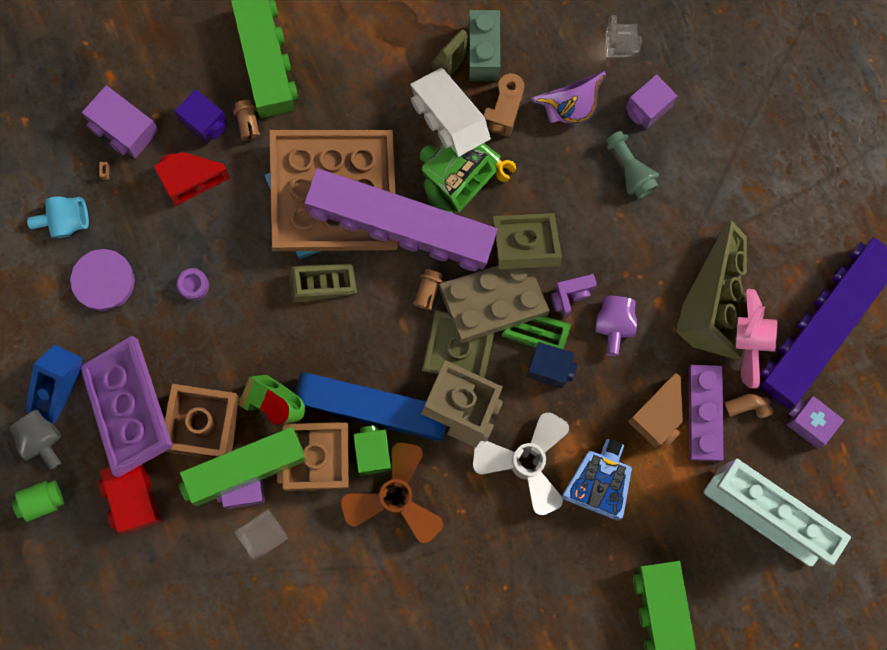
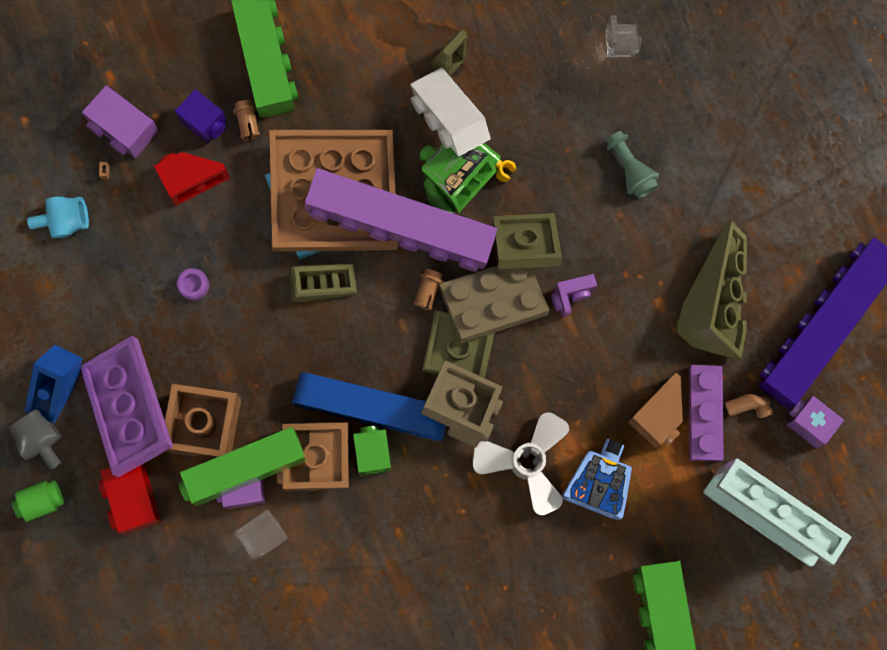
medium lavender tile [70,249,135,312] -> none
bright green leg [238,375,305,425] -> none
dark orange piece [341,442,443,543] -> none
sand green brick [468,10,501,81] -> none
medium nougat leg [484,73,524,137] -> none
bright green tile [502,316,571,349] -> none
dark blue brick [527,342,577,388] -> none
medium lavender hat [530,71,606,124] -> none
medium lavender piece [595,296,637,356] -> none
medium lavender brick [626,75,678,129] -> none
bright pink piece [736,289,777,389] -> none

